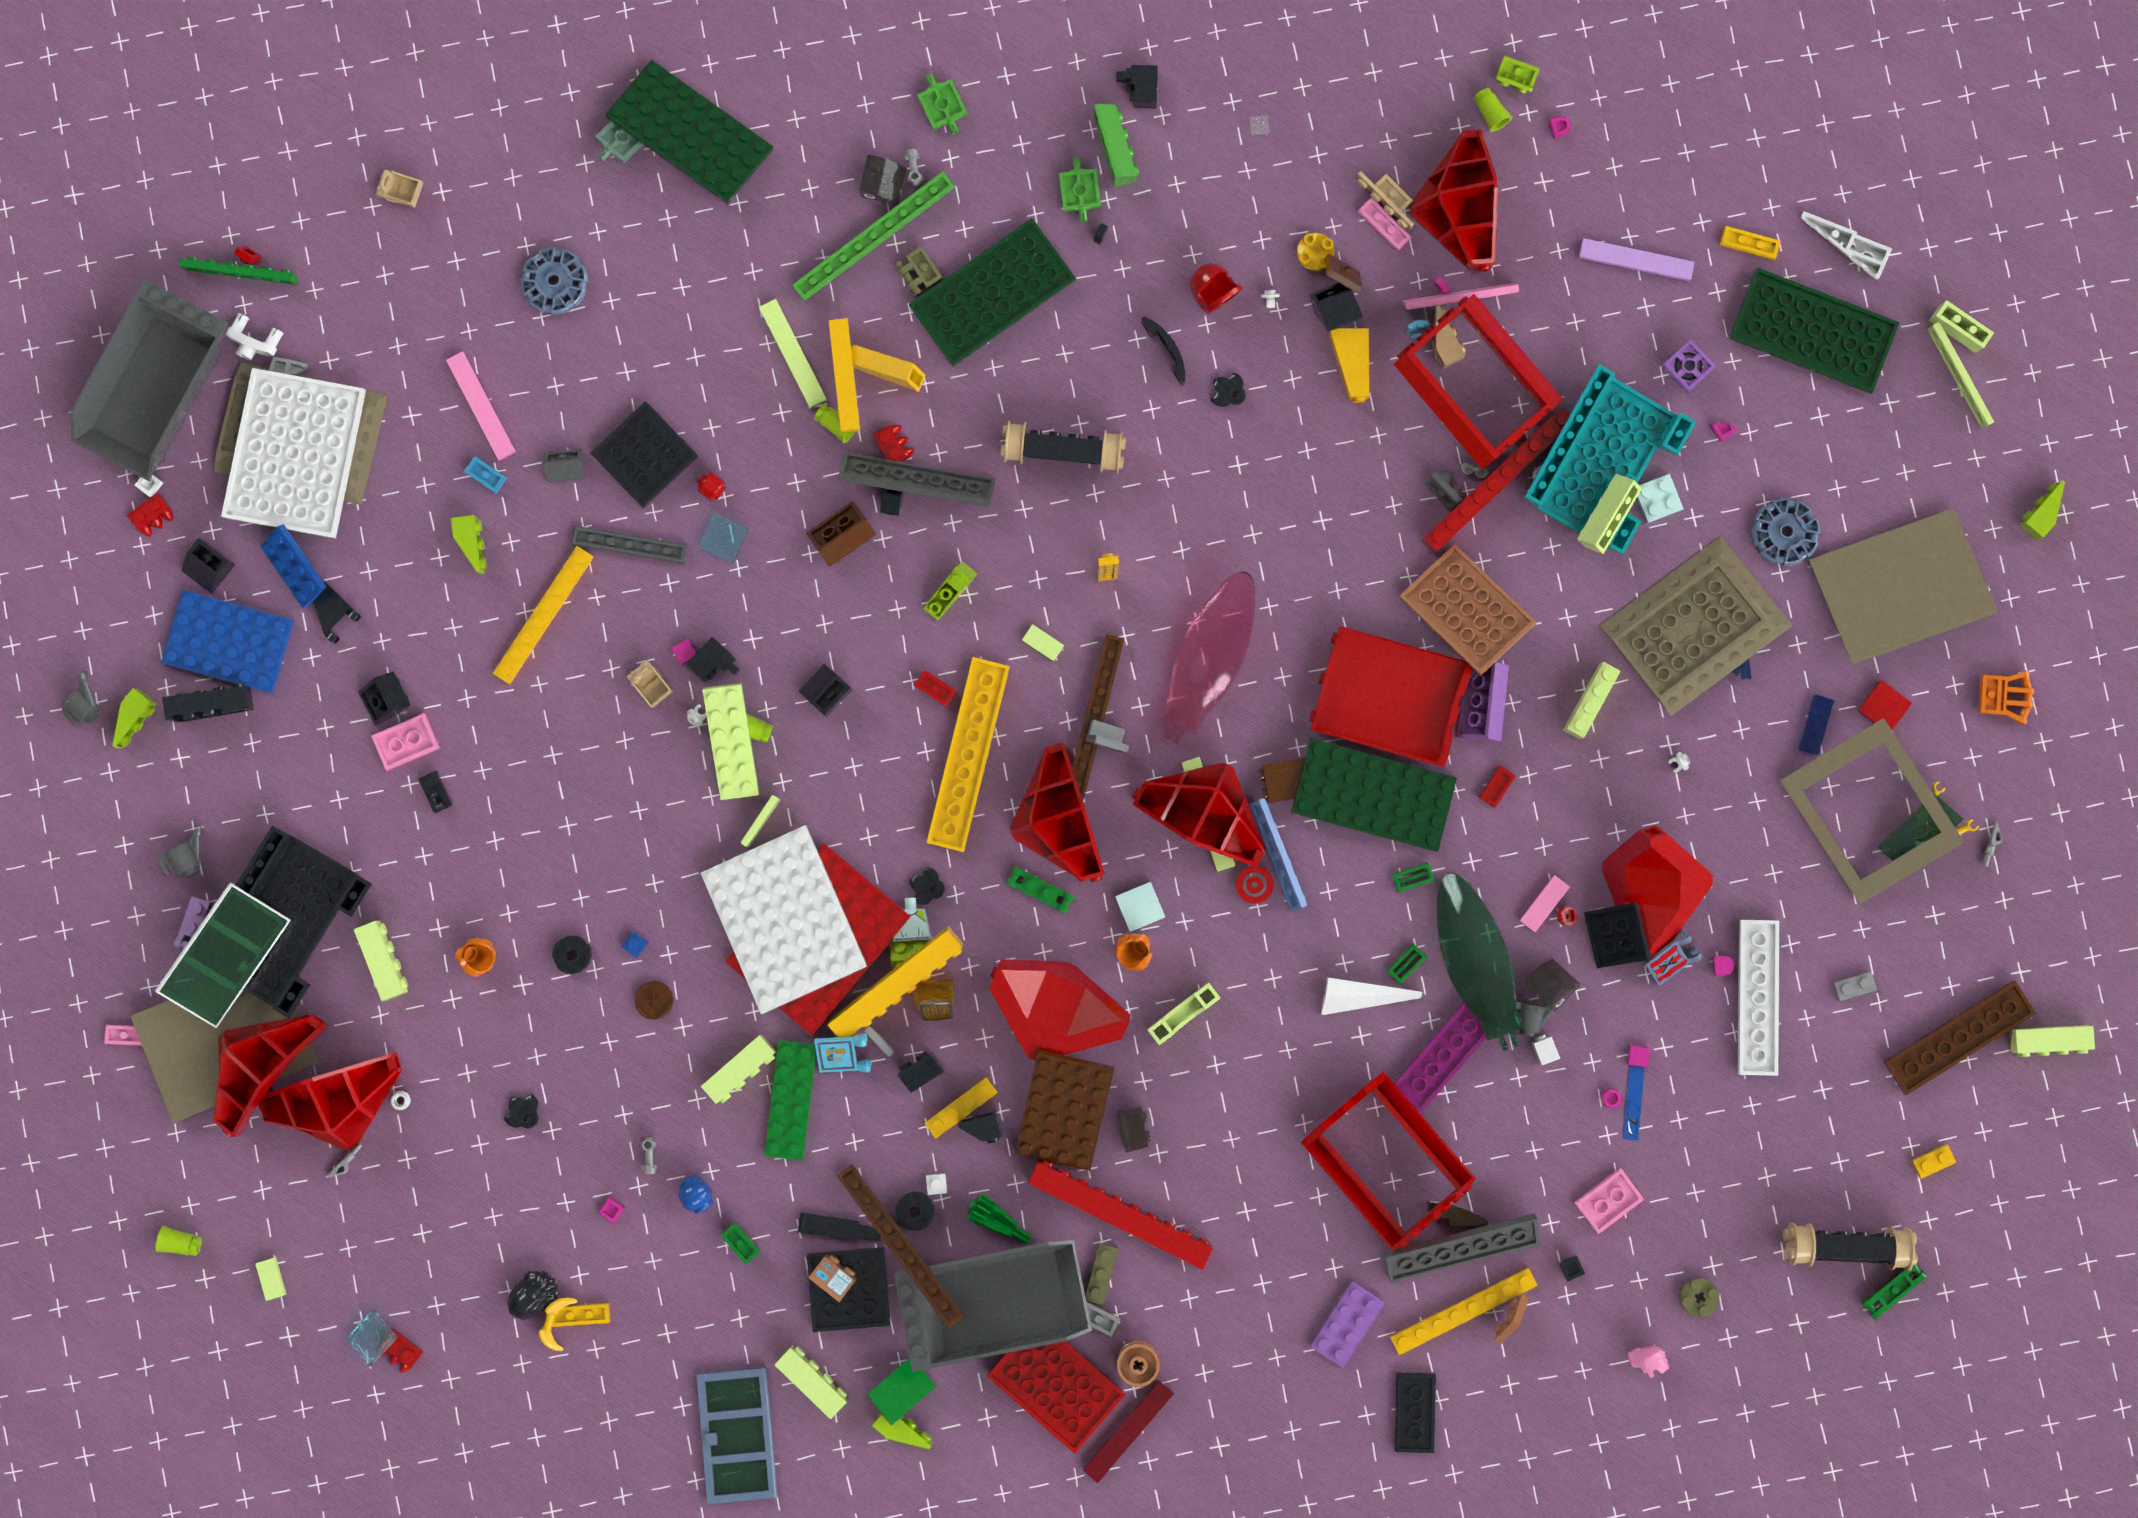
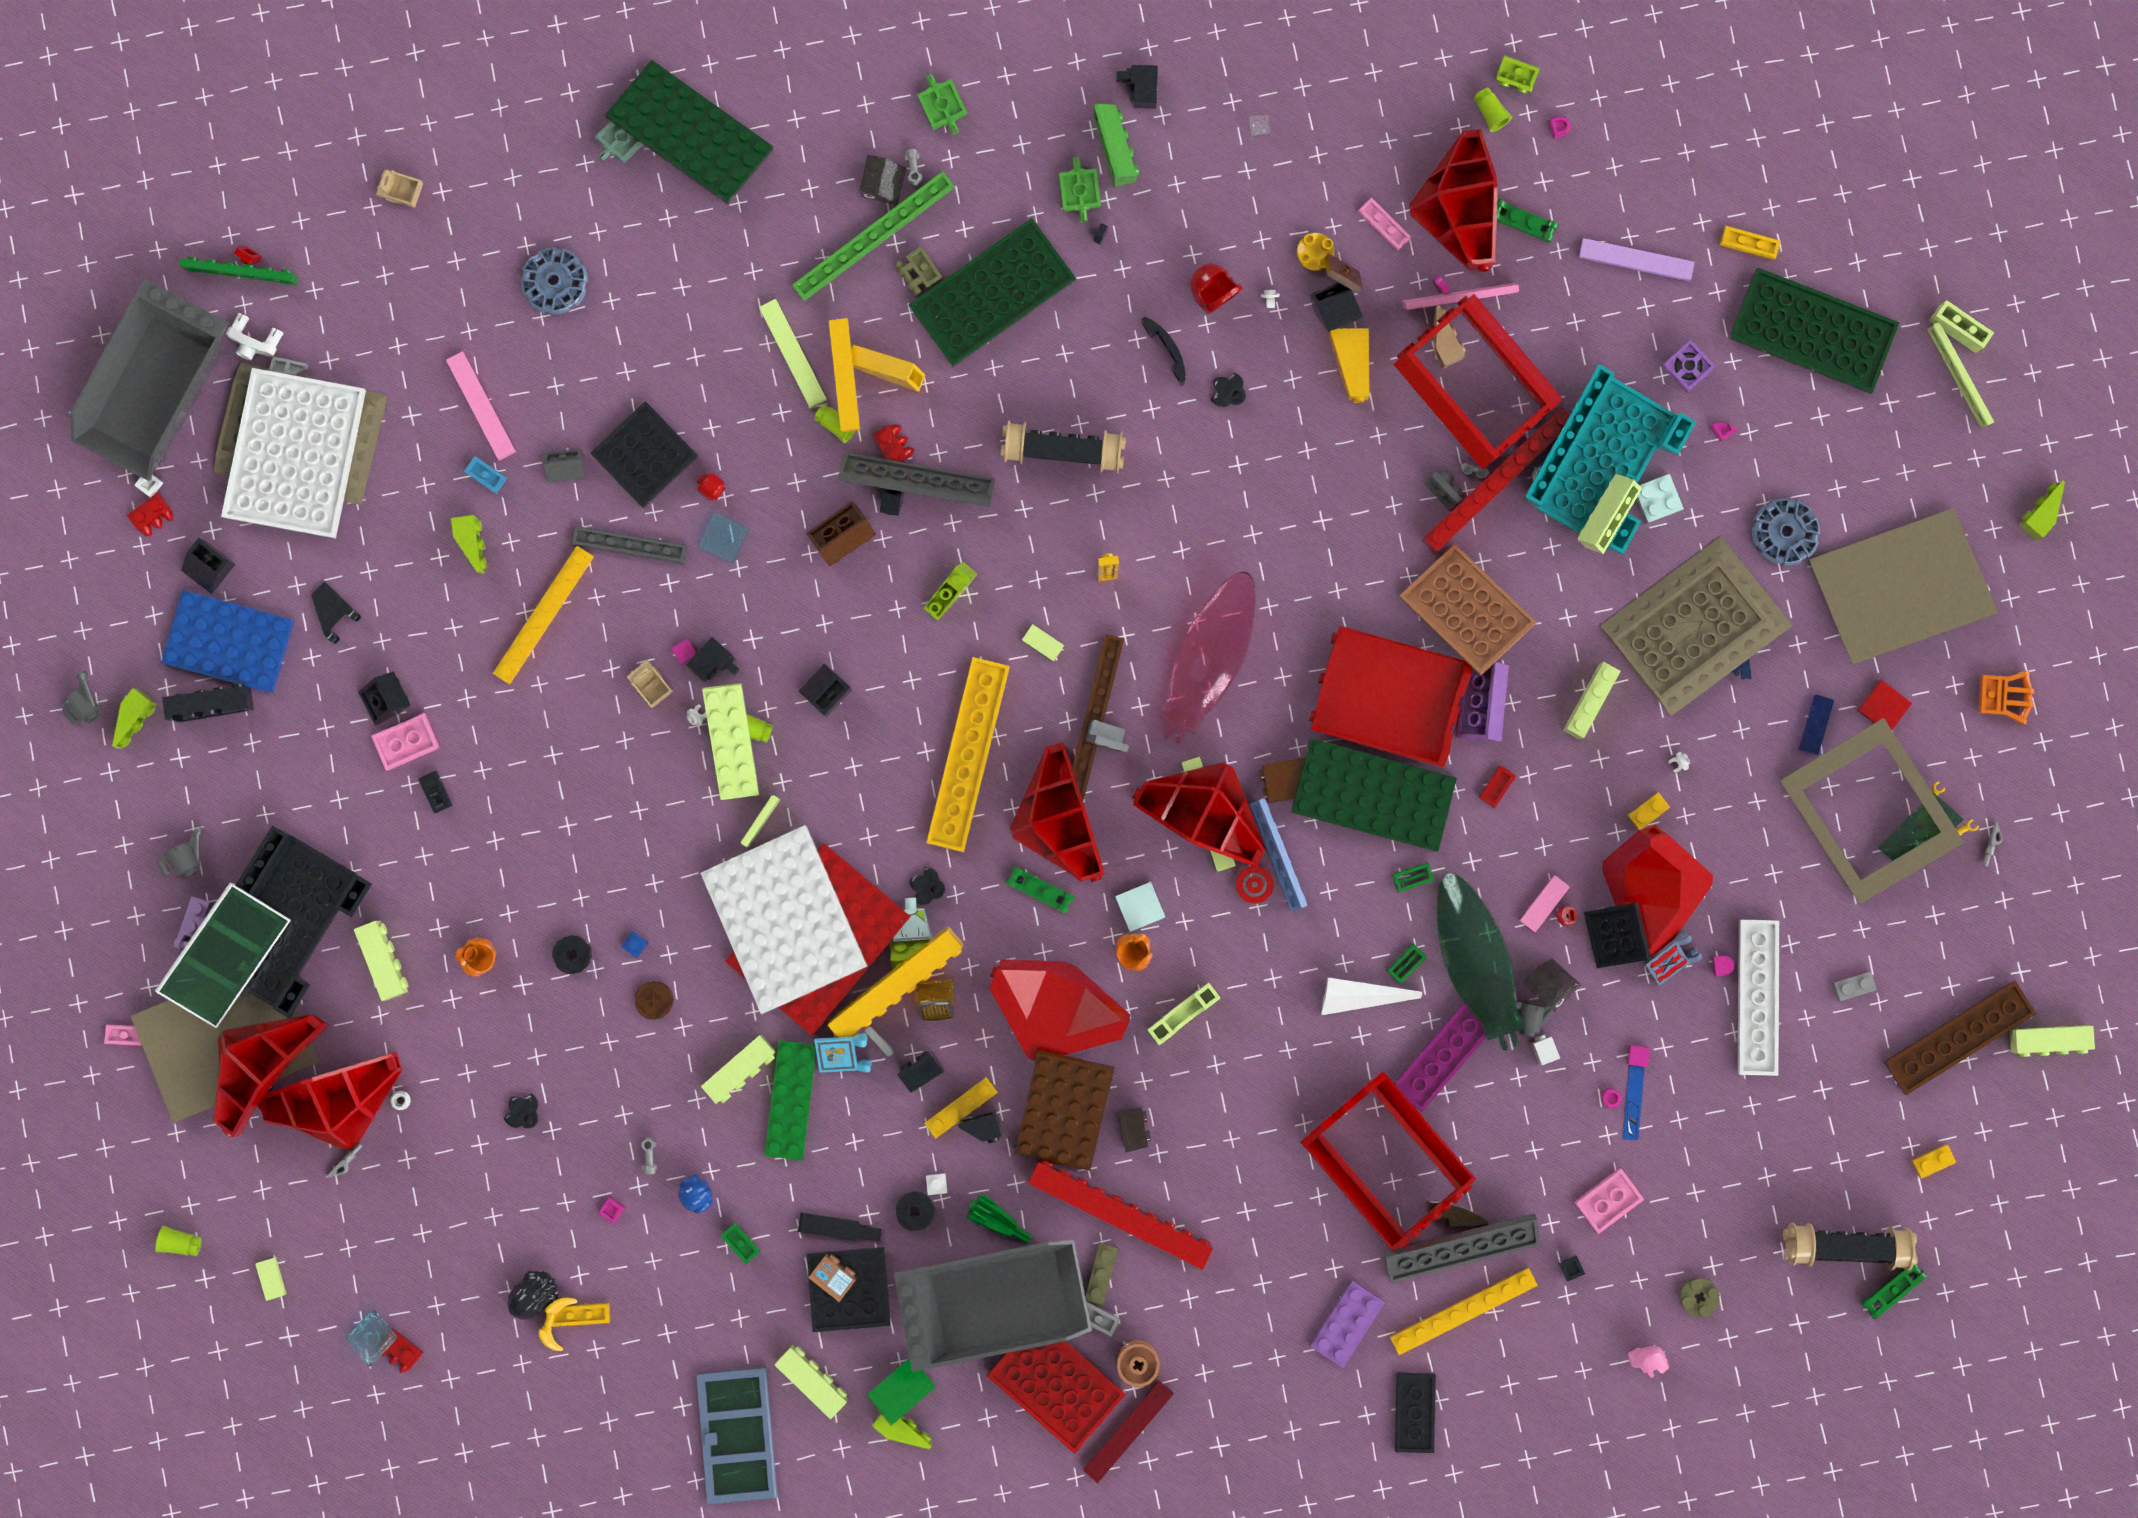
blue plate [260,524,326,608] -> none
reddish brown plate [837,1164,964,1329] -> none
red plate [914,670,957,707] -> none
tan bracket [1356,171,1414,231] -> none
medium azure piece [1407,320,1430,338] -> none
nougat plate [1494,1294,1529,1345] -> none
white wedge [1801,211,1892,281] -> none
none -> green plate [1497,199,1558,243]
none -> yellow plate [1627,792,1670,830]

